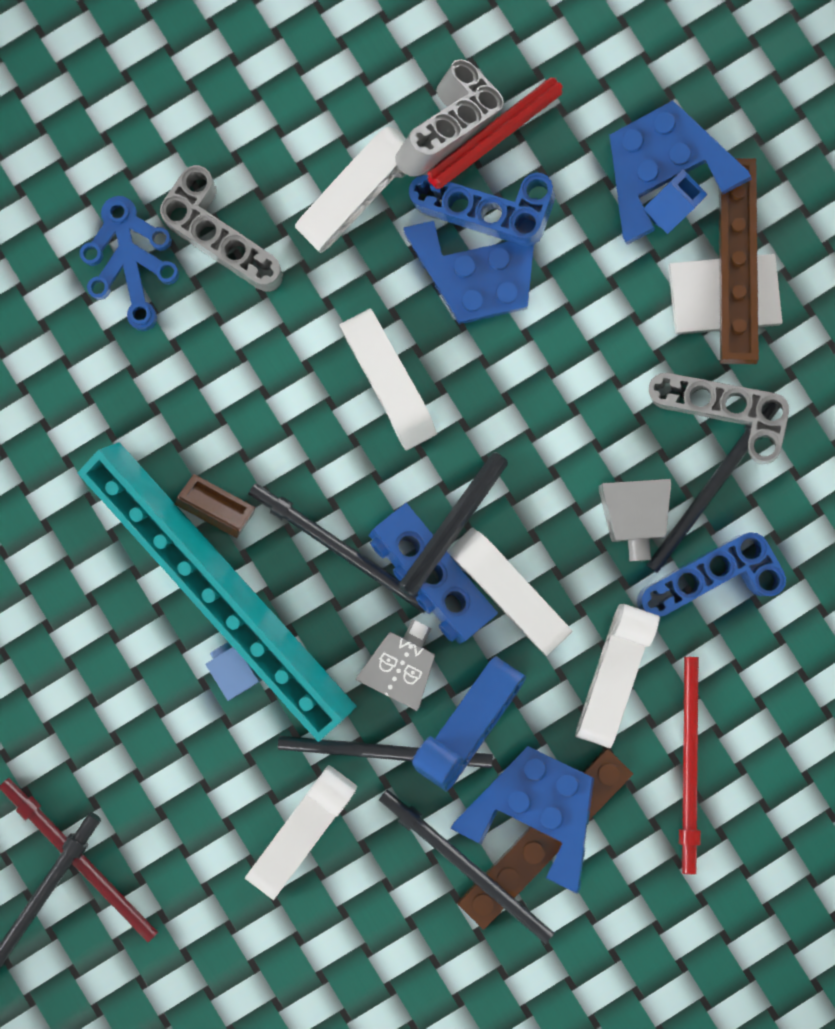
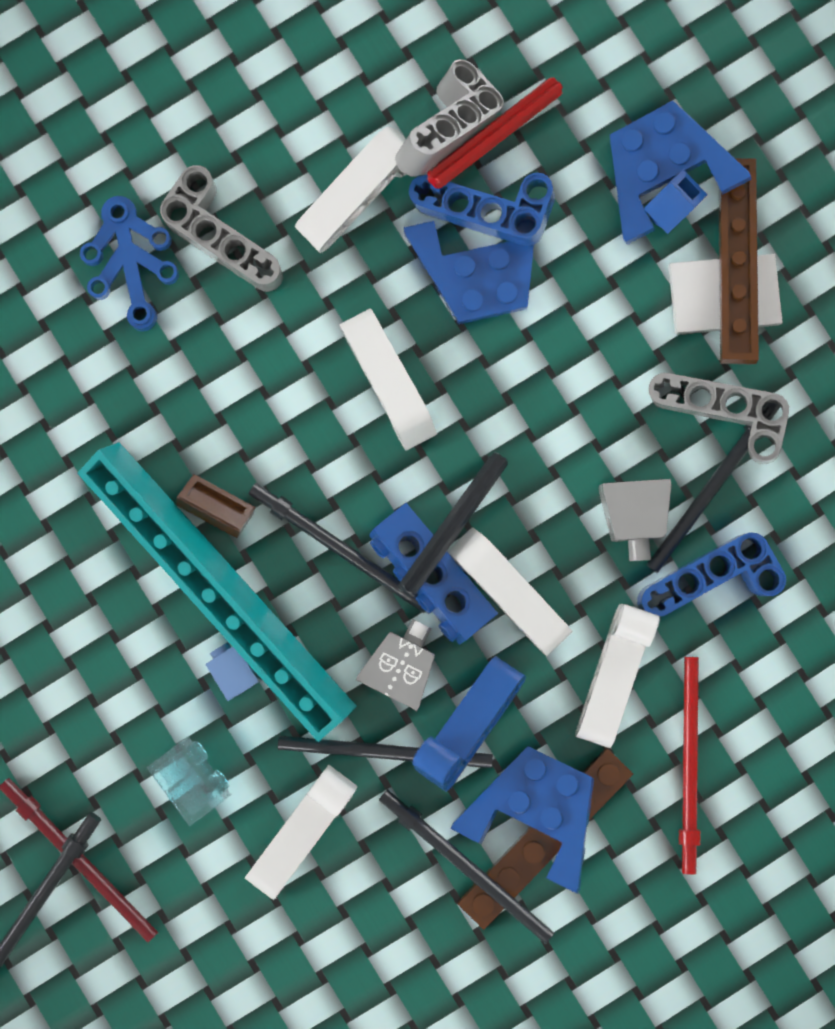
none -> clear light blue brick [147,738,231,826]

